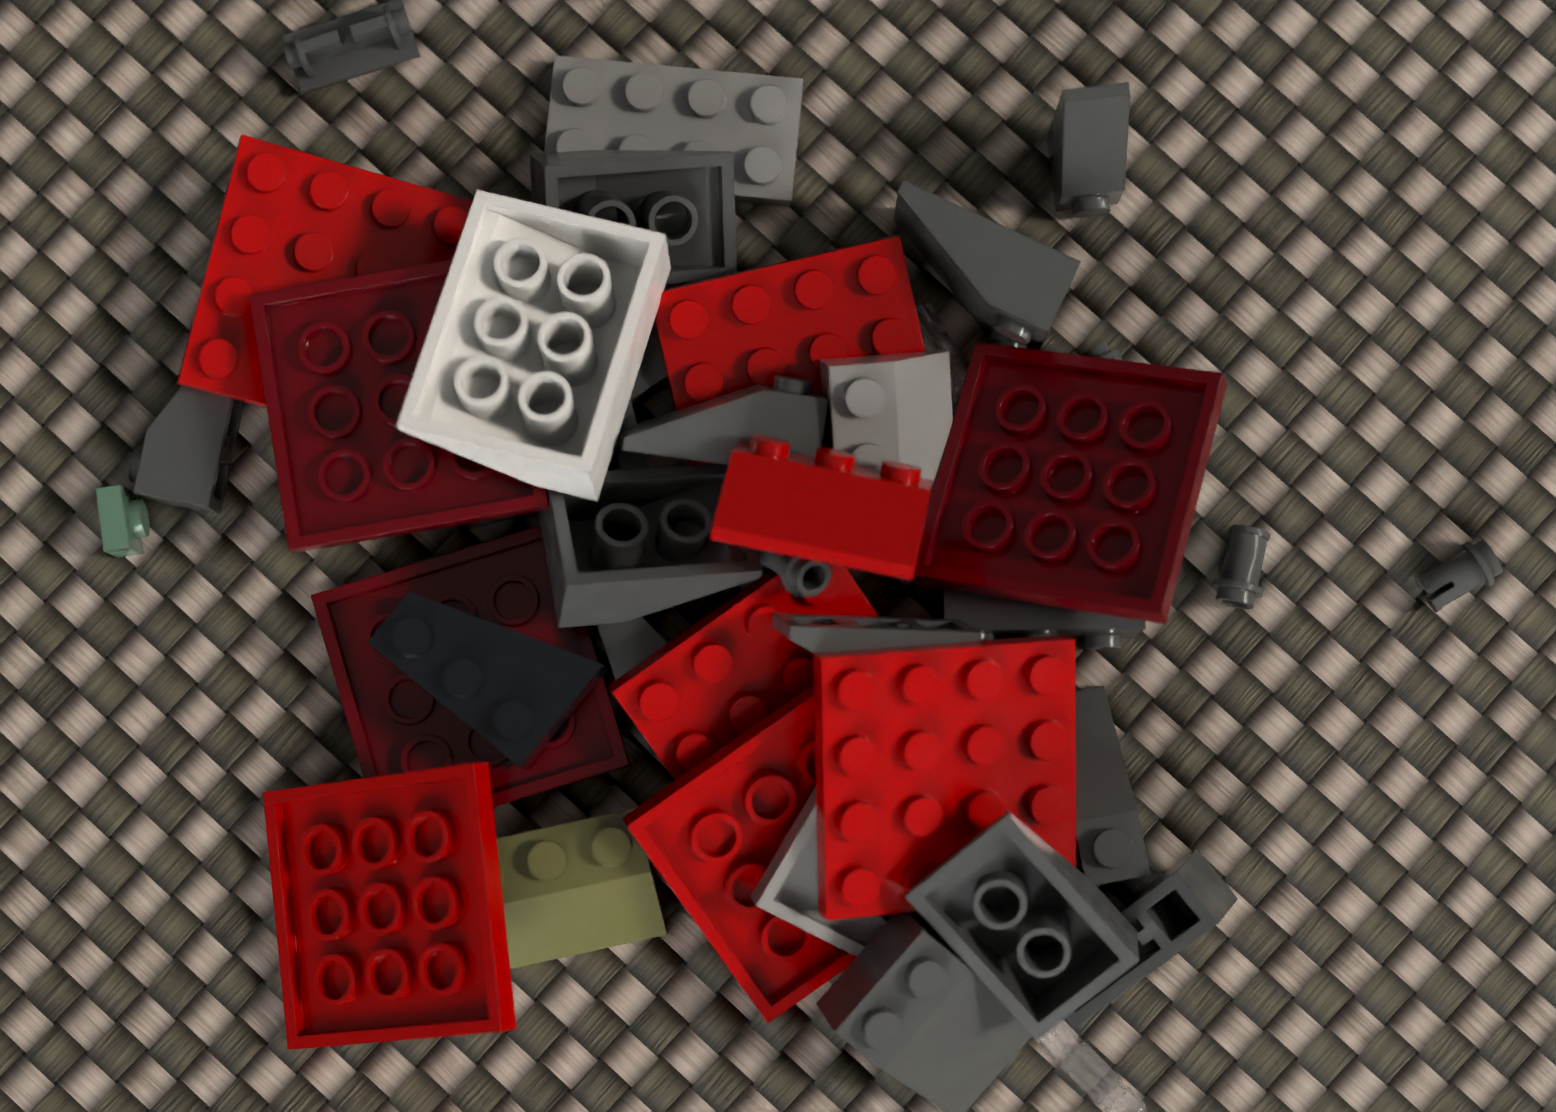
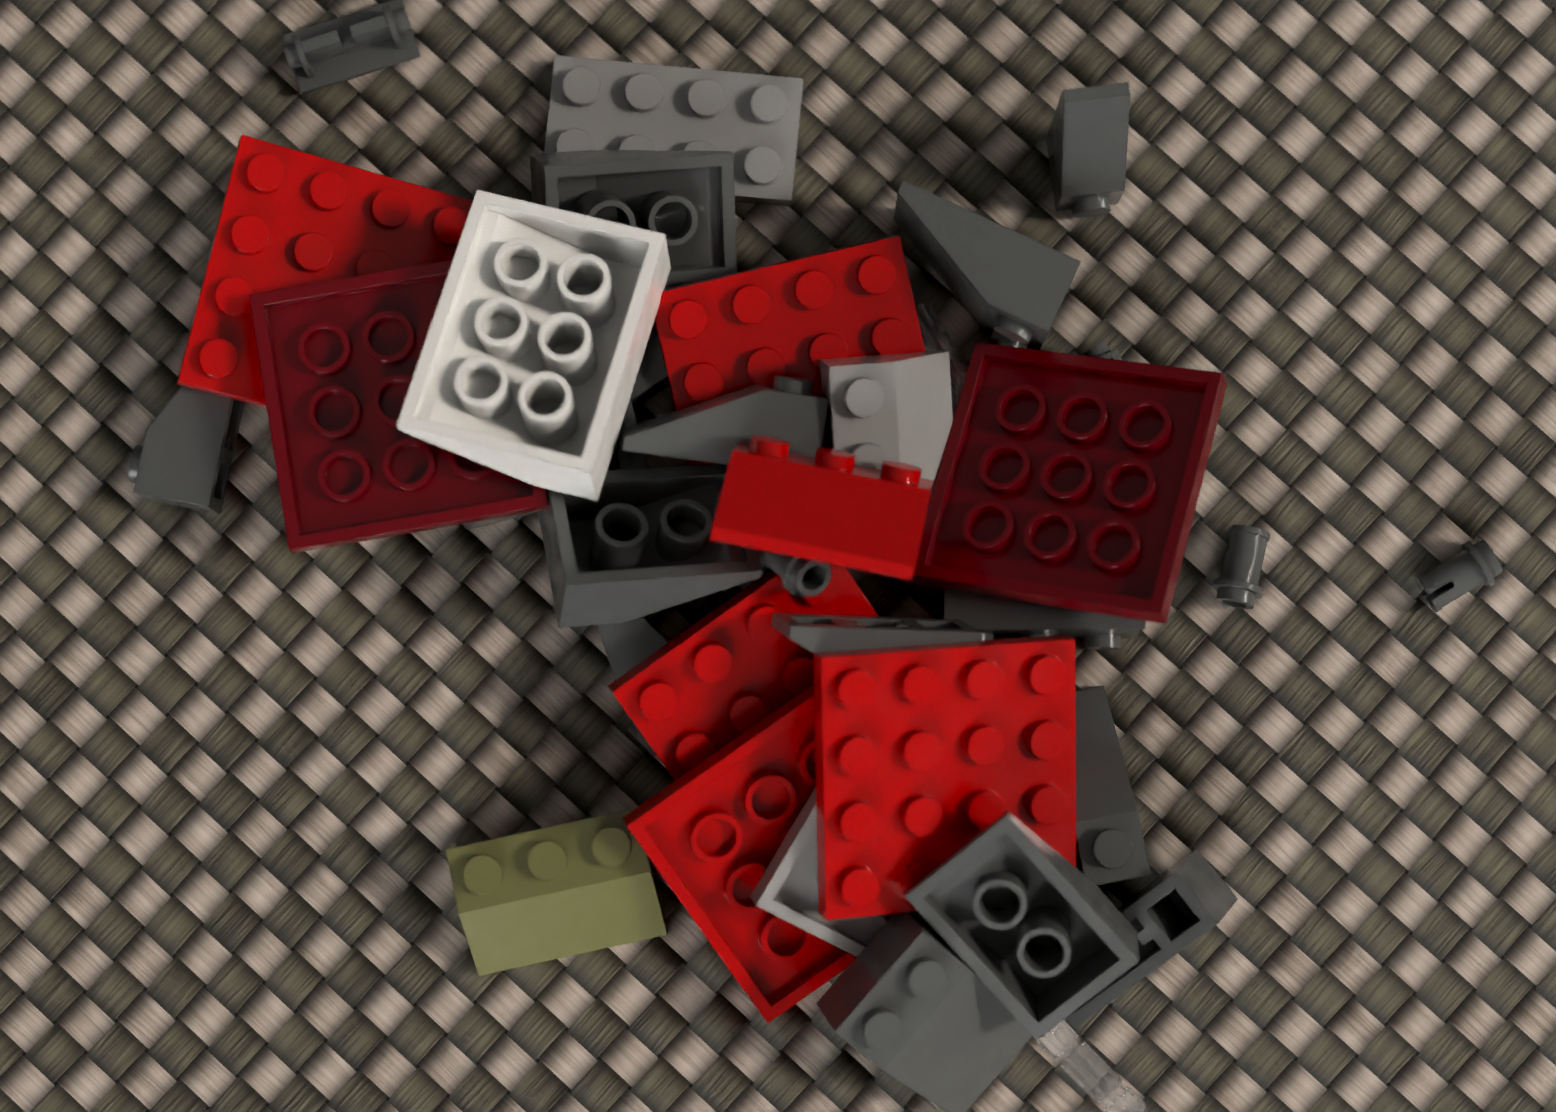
sand green plate [95,484,150,558] -> none
red plate [263,762,517,1050] -> none
dark red plate [311,525,631,808] -> none
black wedge [367,591,608,769] -> none

